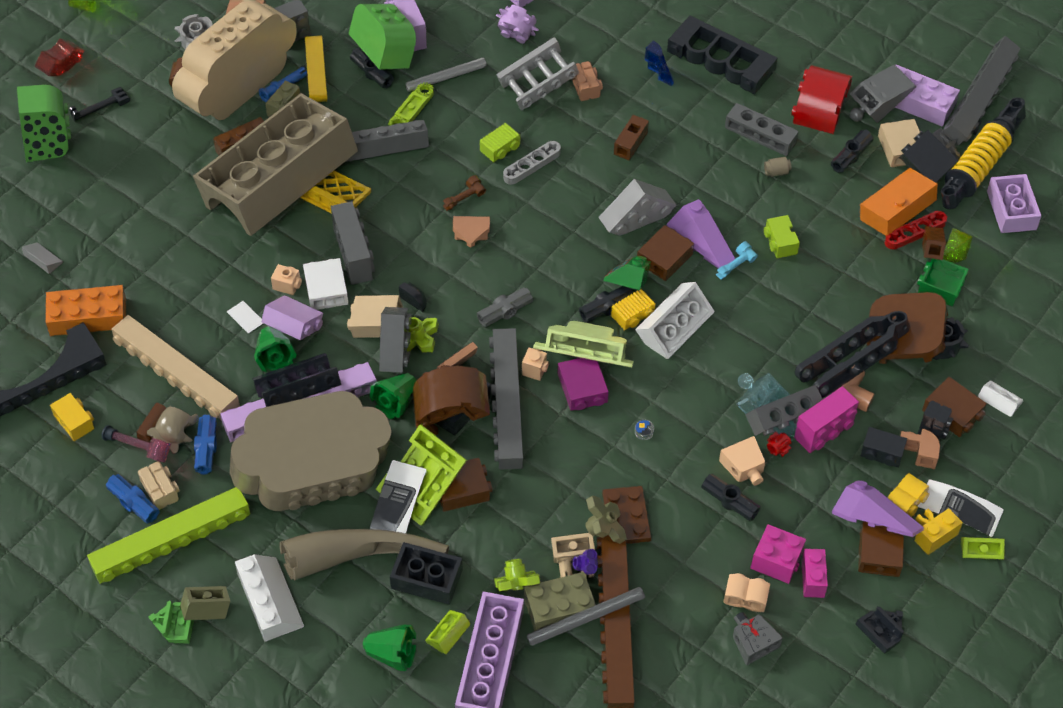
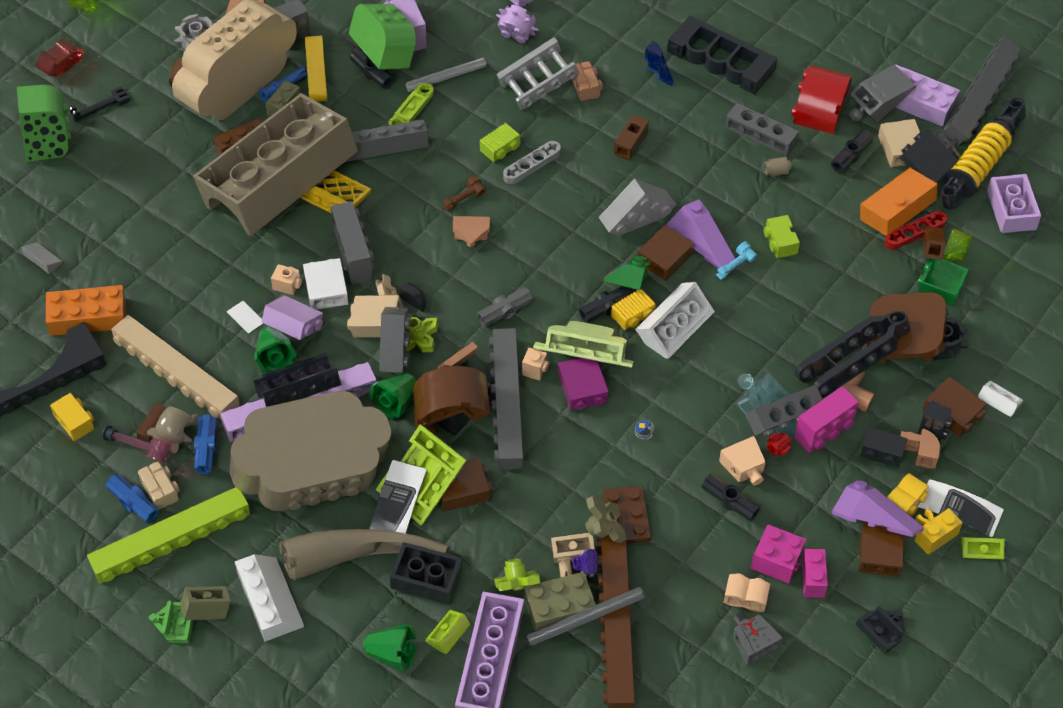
none -> tan plate [376,274,397,296]

